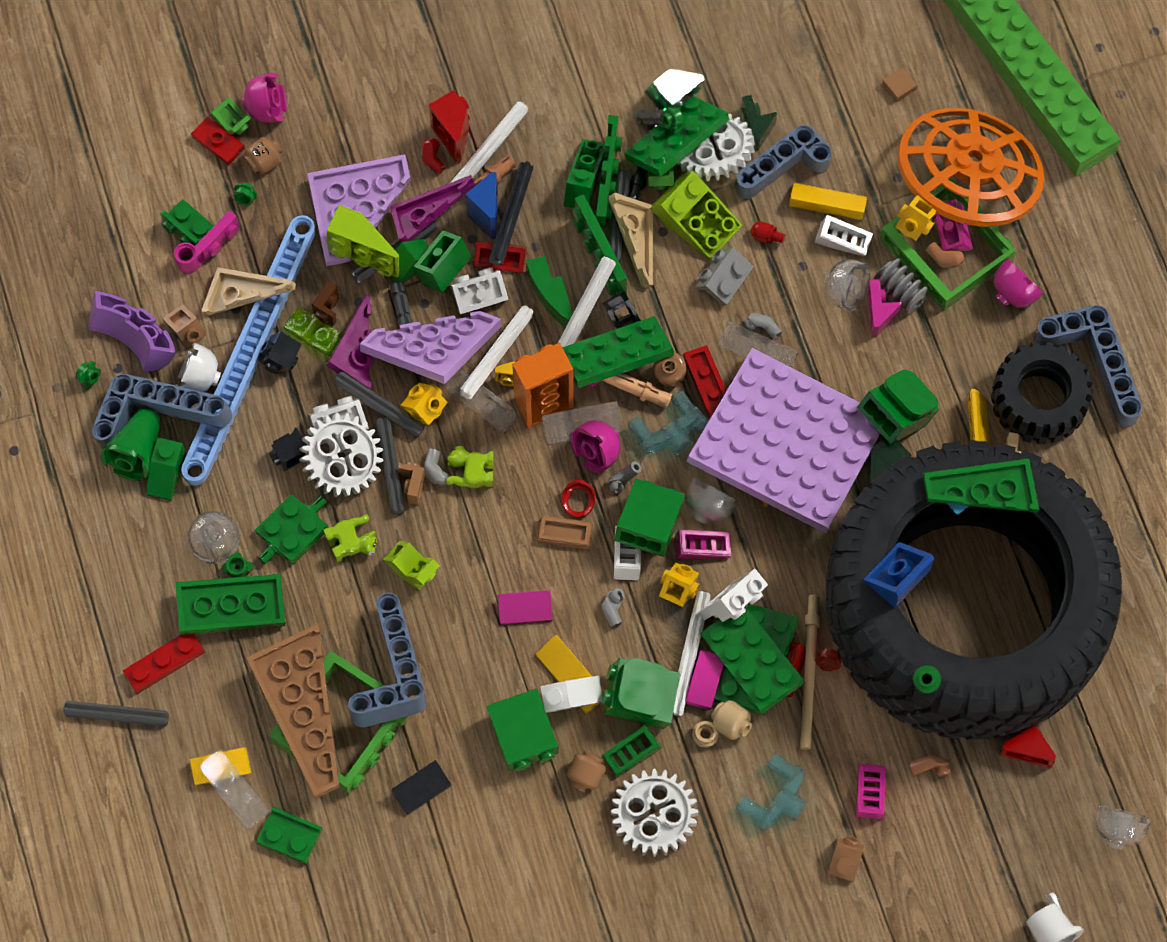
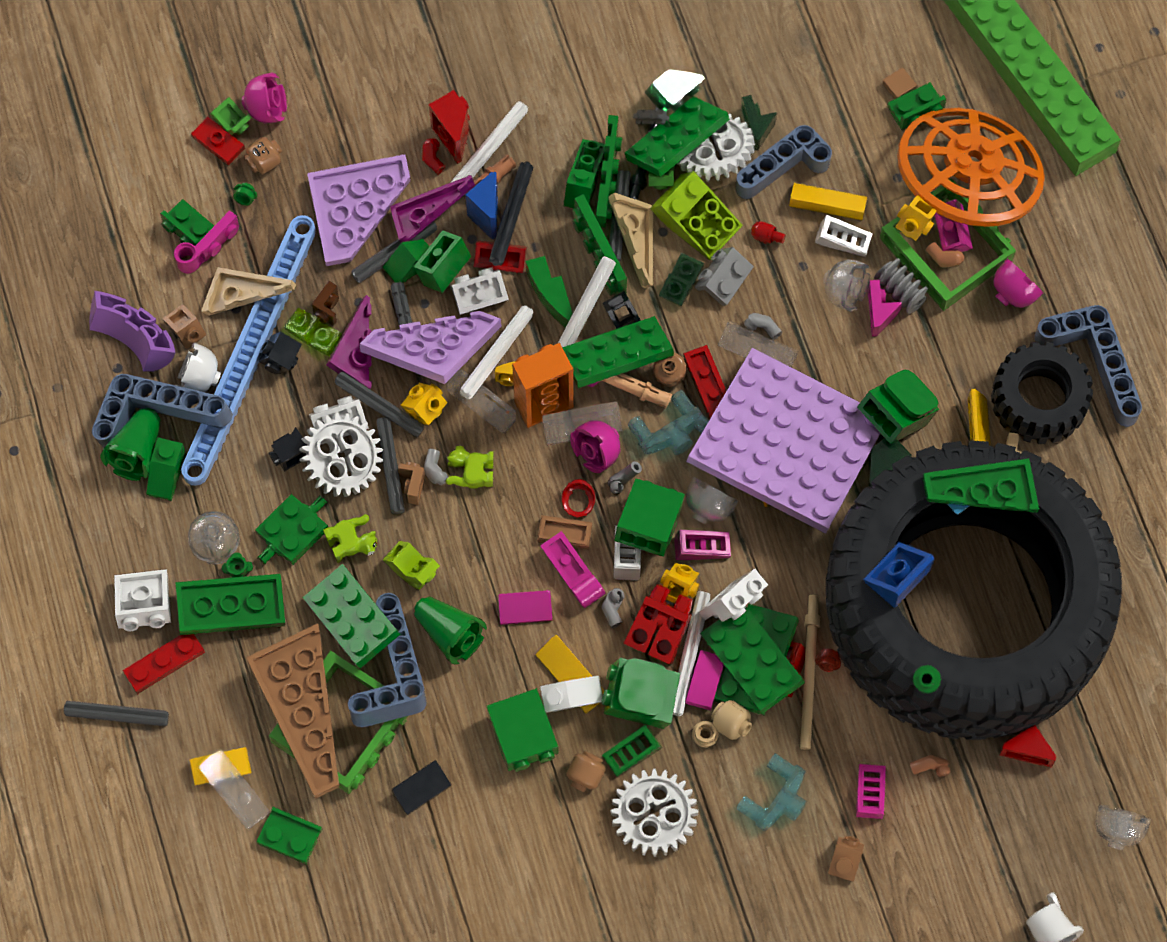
green plate [76,361,101,390] -> none
lime slope [327,205,399,277] -> none
green plate [662,107,683,131] -> none
none -> white plate [114,569,171,631]
none -> green plate [302,564,401,668]
none -> green cone [414,596,487,665]
none -> dark pink plate [540,531,606,609]
none -> red hips [623,584,693,665]
none -> clear green slope [659,253,705,307]
none -> green bracket [887,82,947,130]

